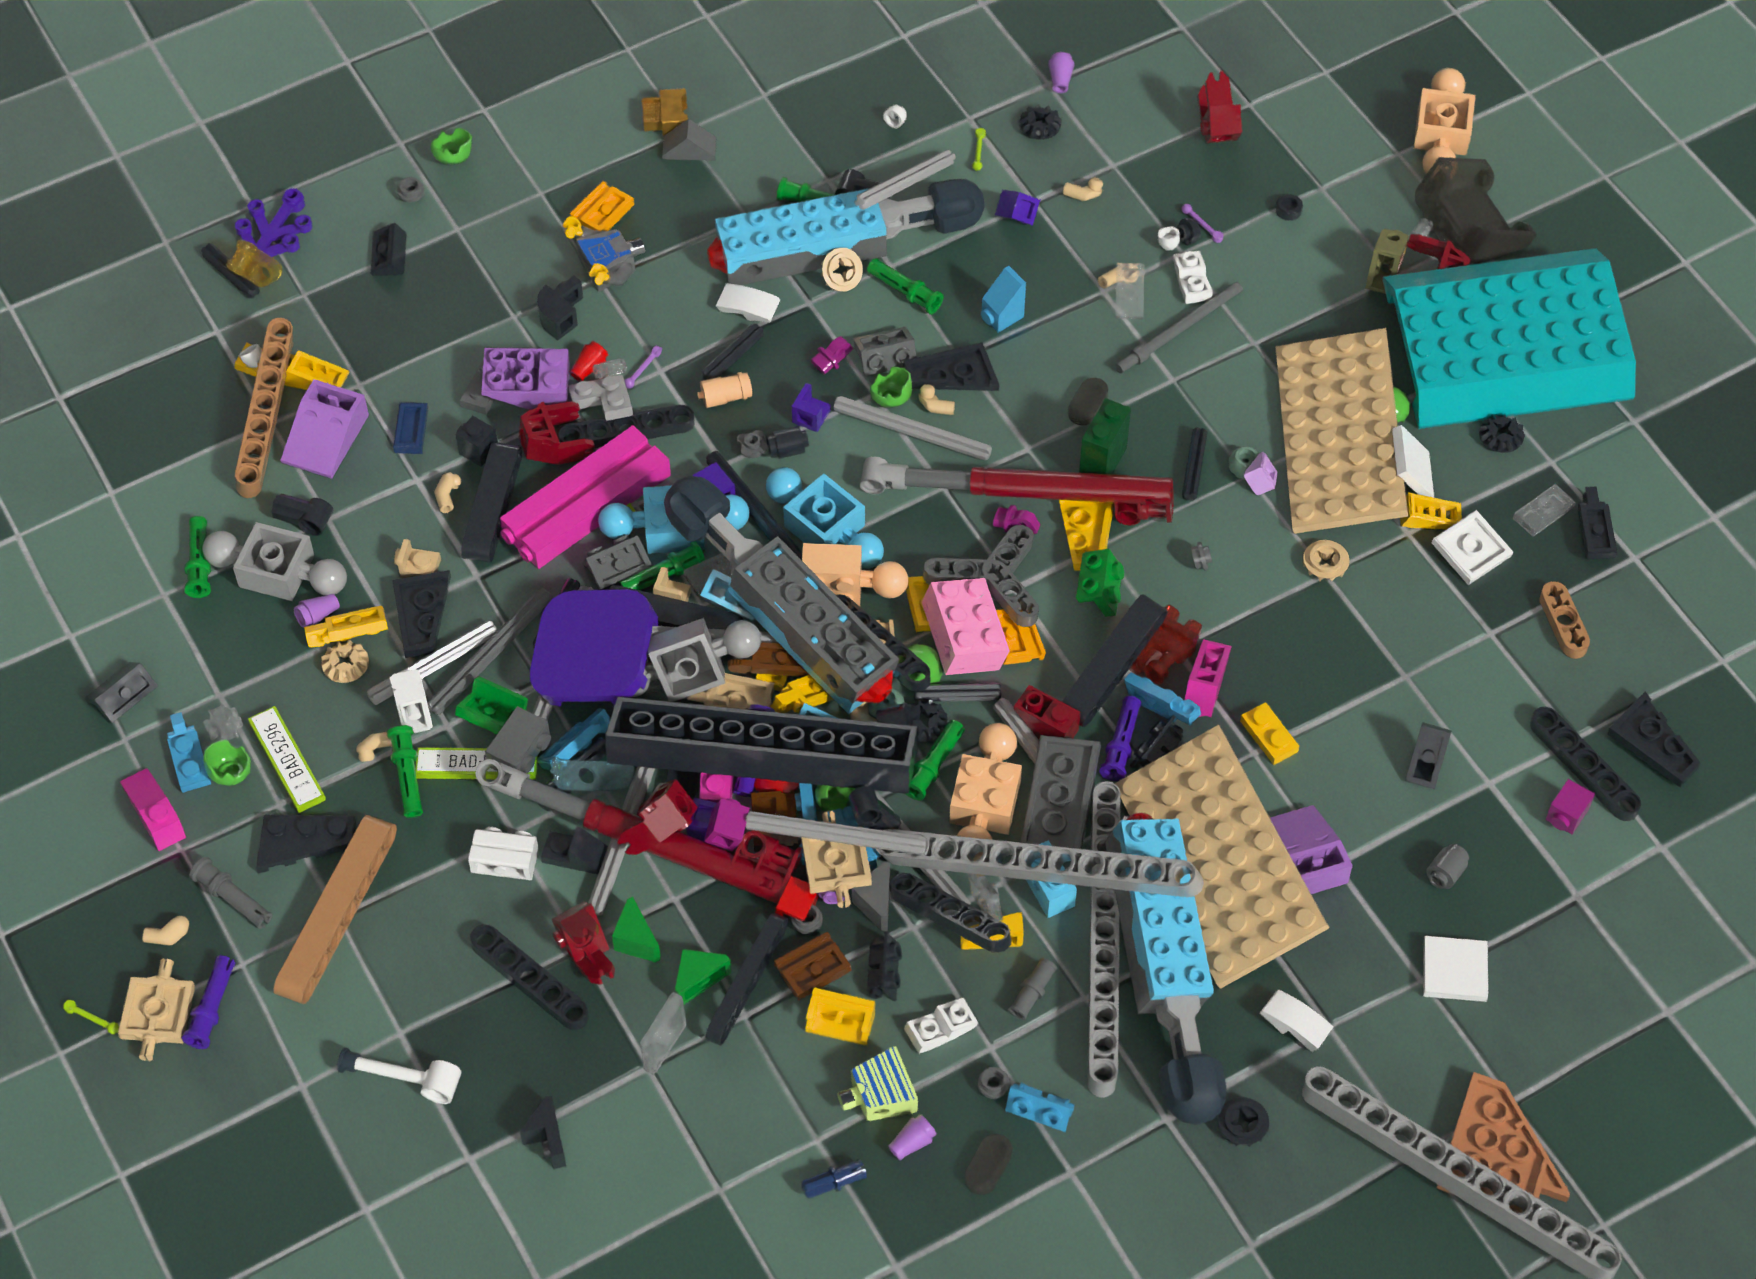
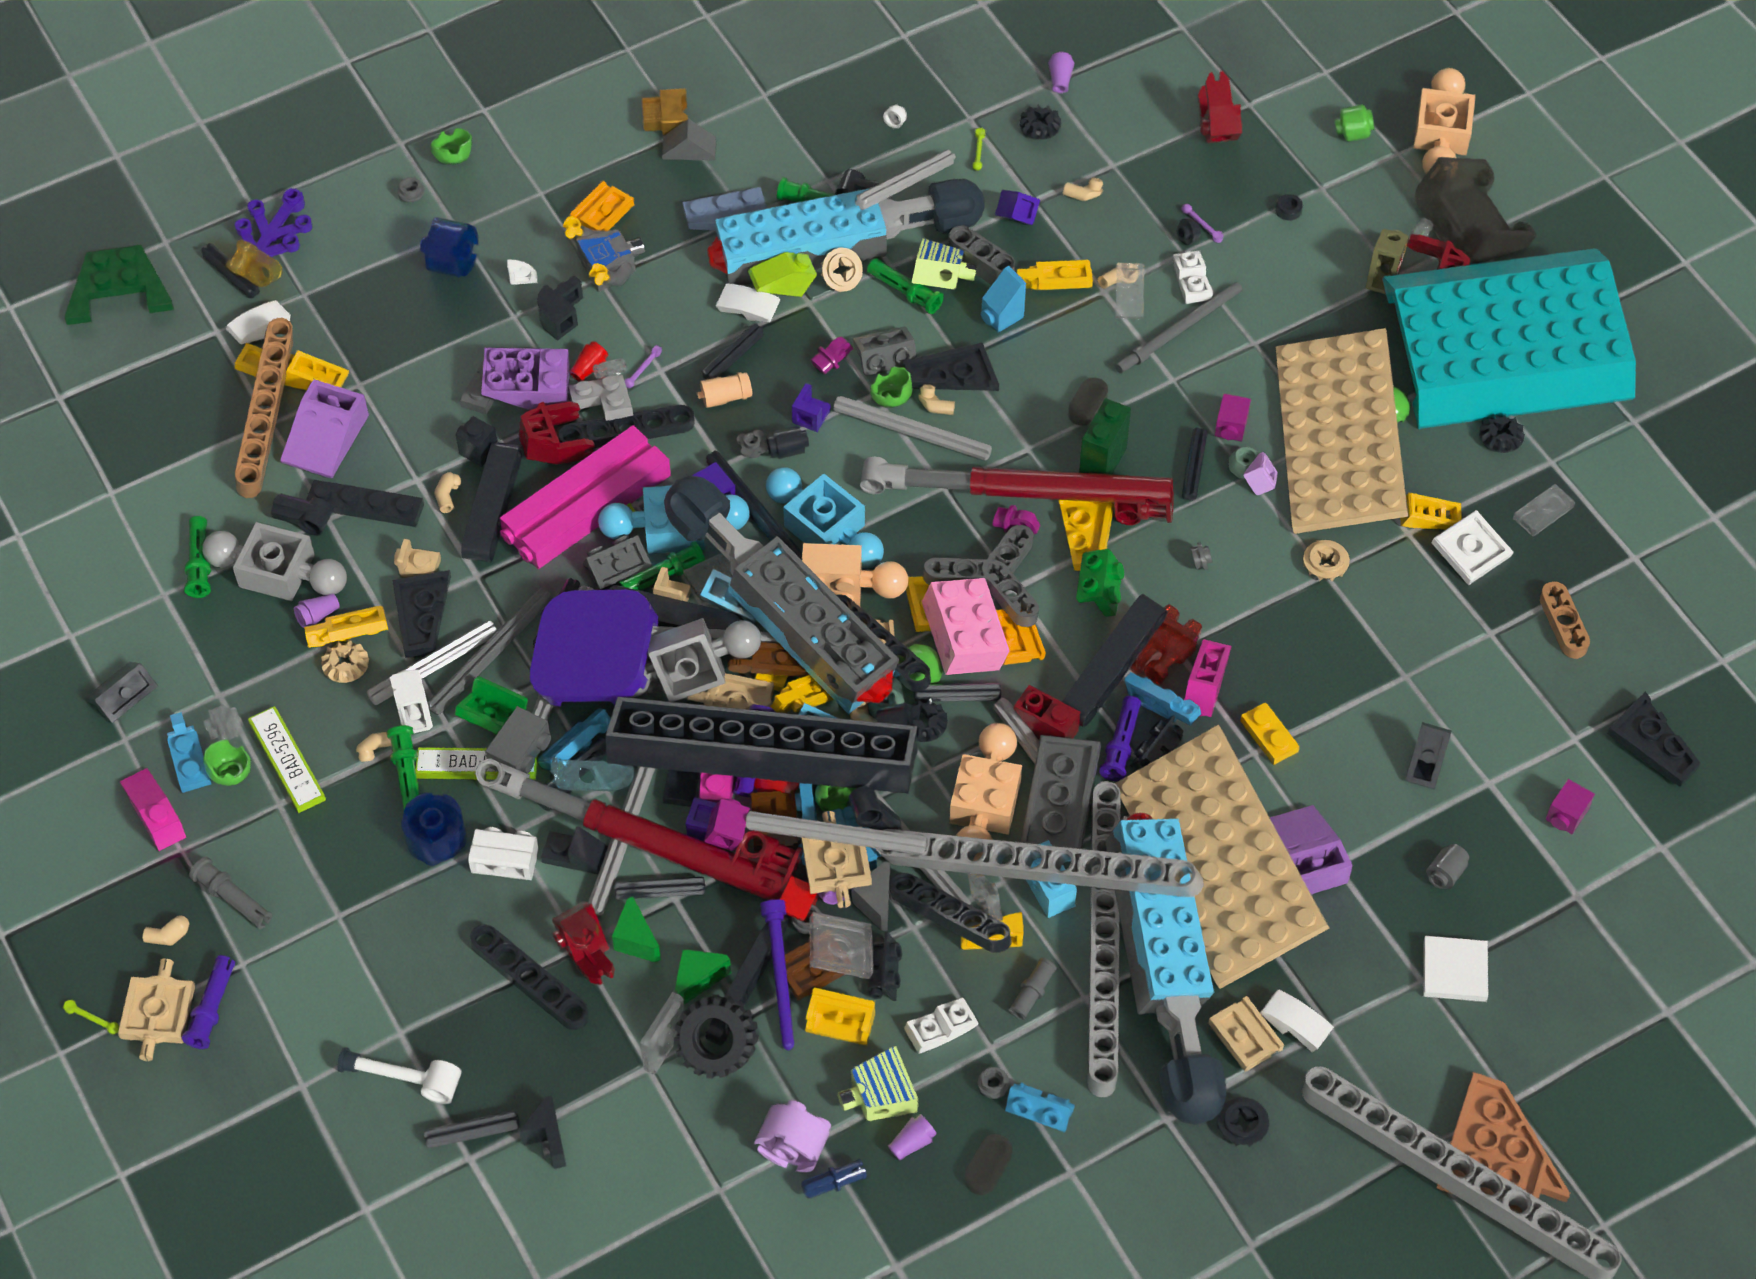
white hinge [239,344,262,368] -> none
black wing [256,815,356,874] -> none
medium nougat beam [274,815,397,1004] -> none
black slope [370,222,407,276] -> none
dark blue tile [393,402,428,454] -> none
dark red piece [617,779,698,855] -> none
green pin [905,720,965,801] -> none
white hinge [1158,227,1180,250] -> none
white tile [1392,425,1434,498] -> none
black beam [1530,707,1641,821] -> none
black hinge [1578,486,1617,559] -> none
none -> dark green wing [65,245,174,325]
none -> white slope [226,300,290,344]
none -> black plate [306,480,424,527]
none -> clear blue brick [401,792,467,866]
none -> clear blue brick [420,217,479,277]
none -> black axle [424,1110,520,1148]
none -> white tile [507,260,537,285]
none -> black axle [614,876,705,900]
none -> black tyre [674,994,759,1078]
none -> sand blue wing [682,187,767,231]
none -> lime slope [748,252,817,297]
none -> lavender brick [755,1100,831,1172]
none -> dark purple piece [760,900,794,1050]
none -> clear tile [810,912,873,979]
none -> yellowish green torso [912,239,977,289]
none -> dark grey beam [949,226,1015,285]
none -> yellow hinge [1016,260,1093,290]
none -> tan plate [1208,996,1284,1072]
none -> magenta brick [1215,393,1251,442]
none -> bright green head [1335,104,1375,142]

